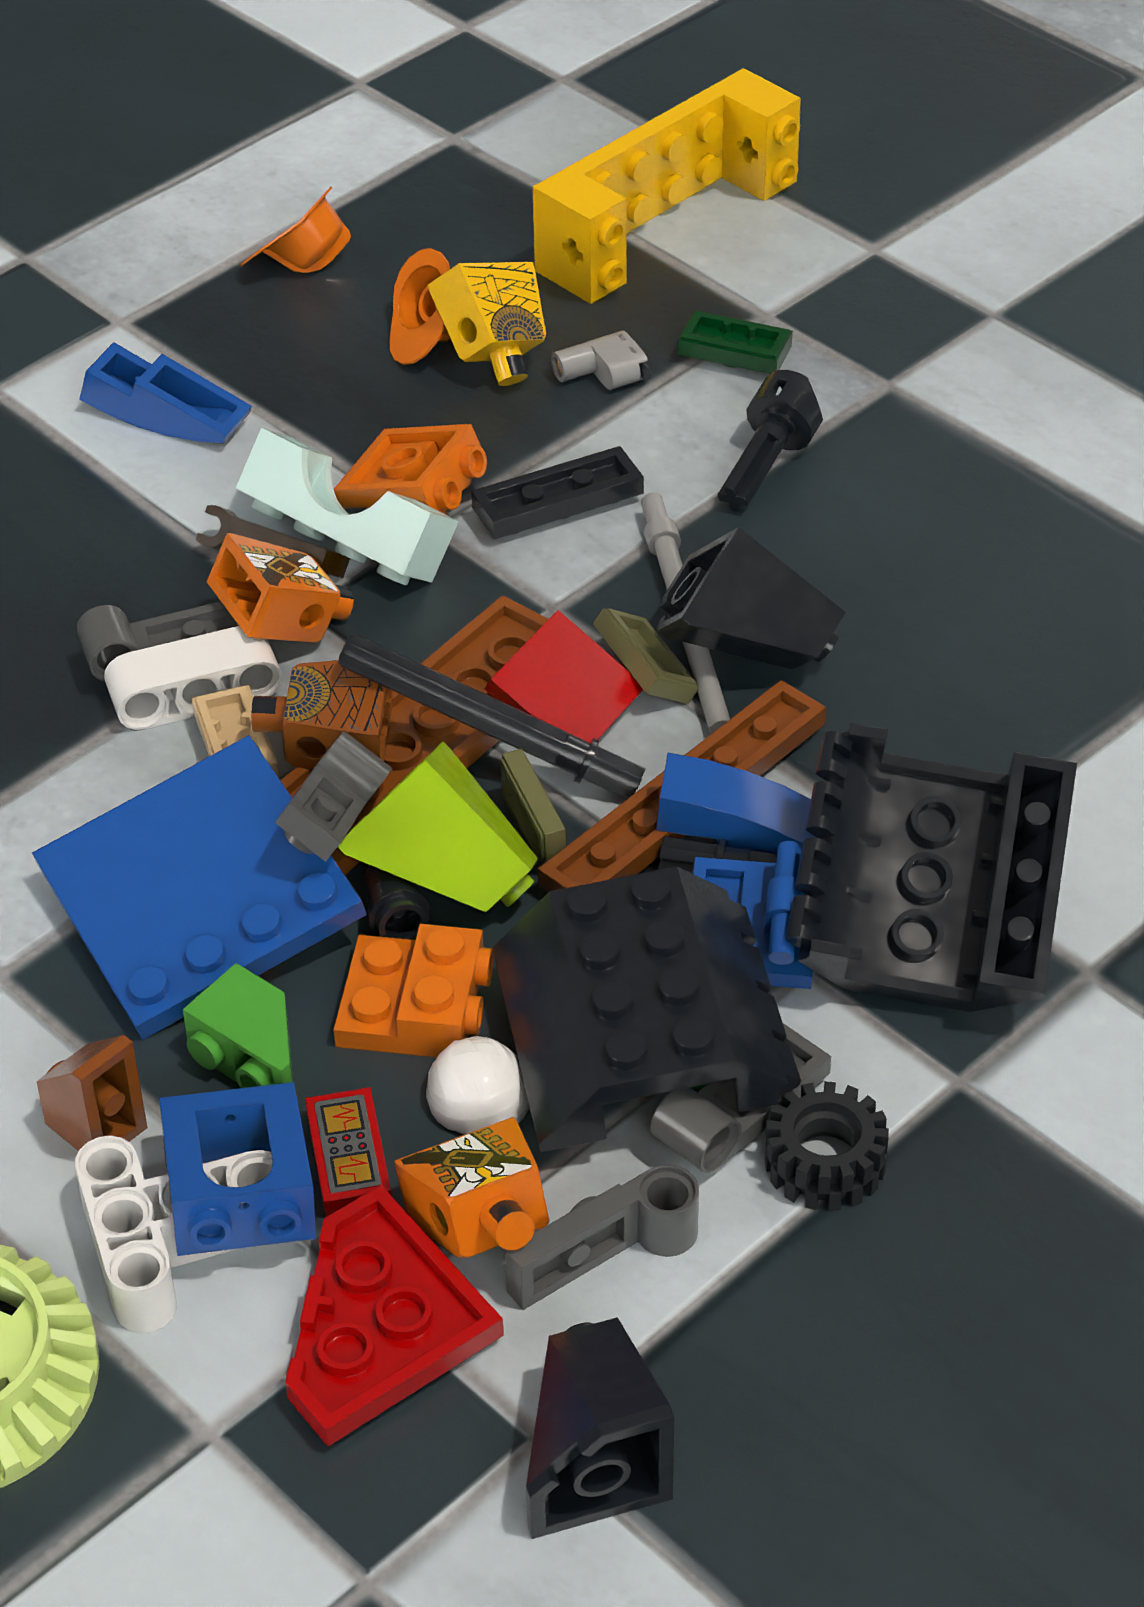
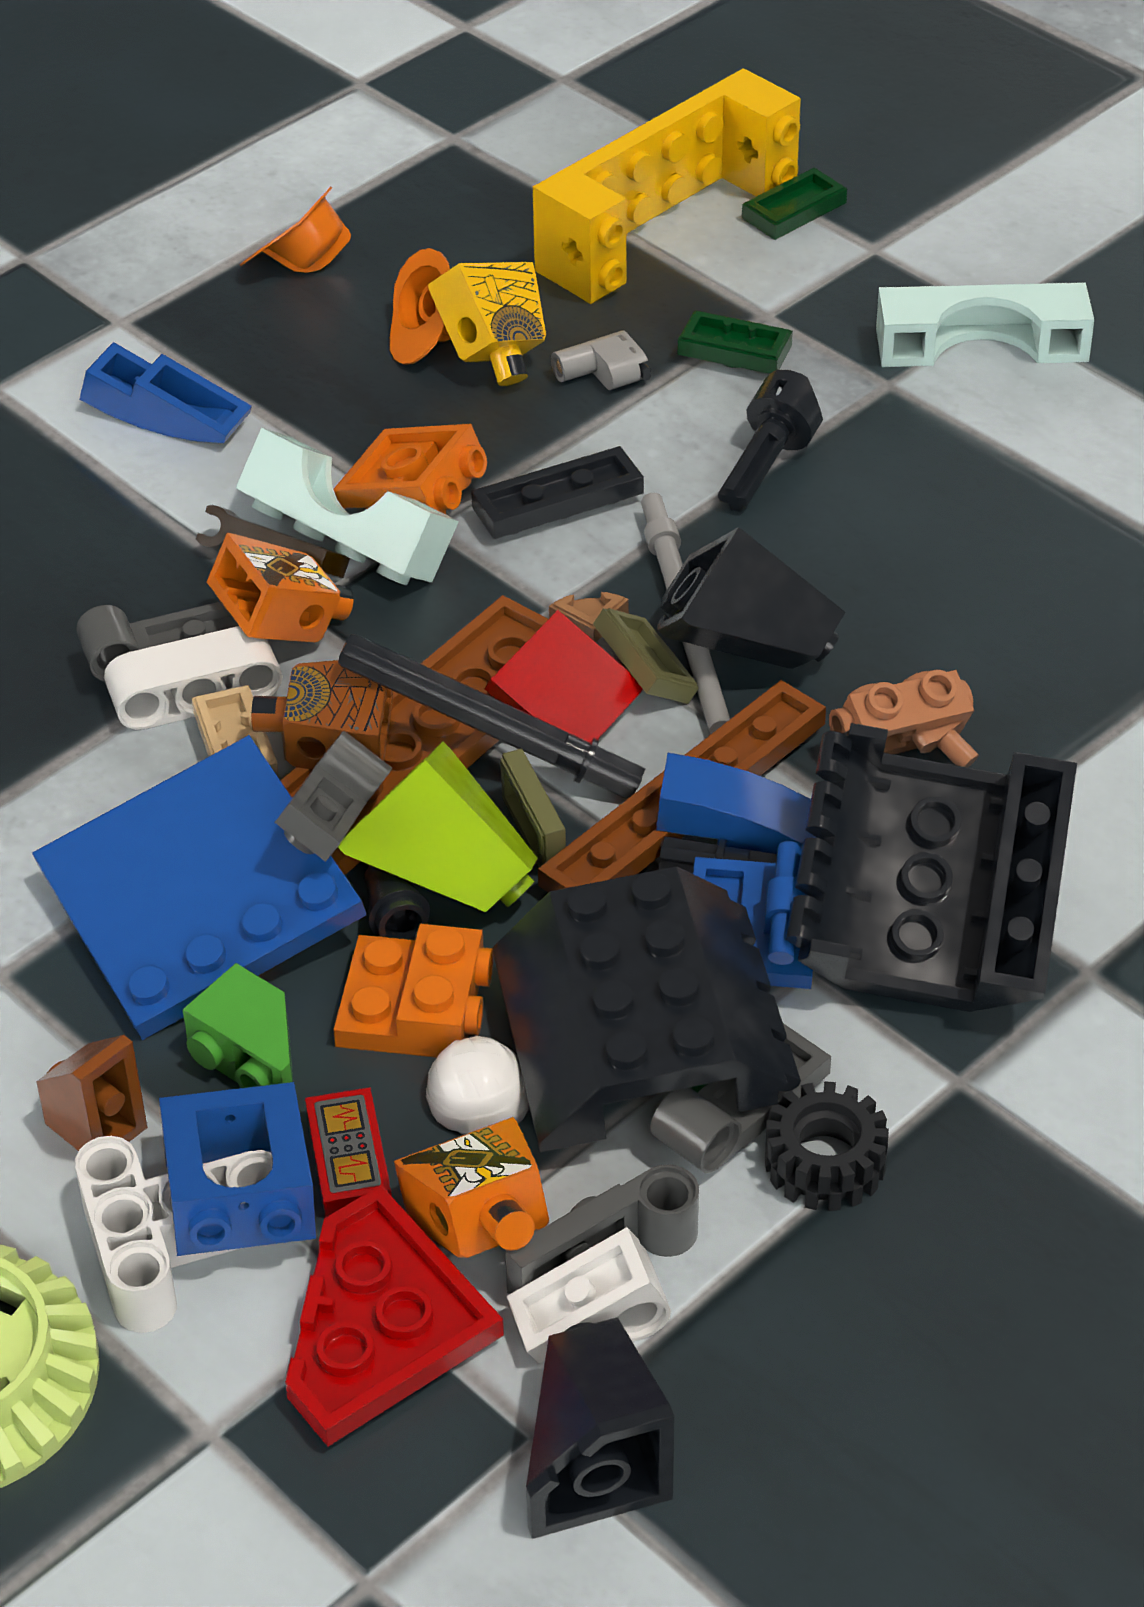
none -> white plate [506,1227,671,1364]
none -> medium nougat tile [549,592,629,642]
none -> dark green tile [742,167,848,240]
none -> nougat brick [829,670,979,768]
none -> light aqua arch [876,283,1094,367]

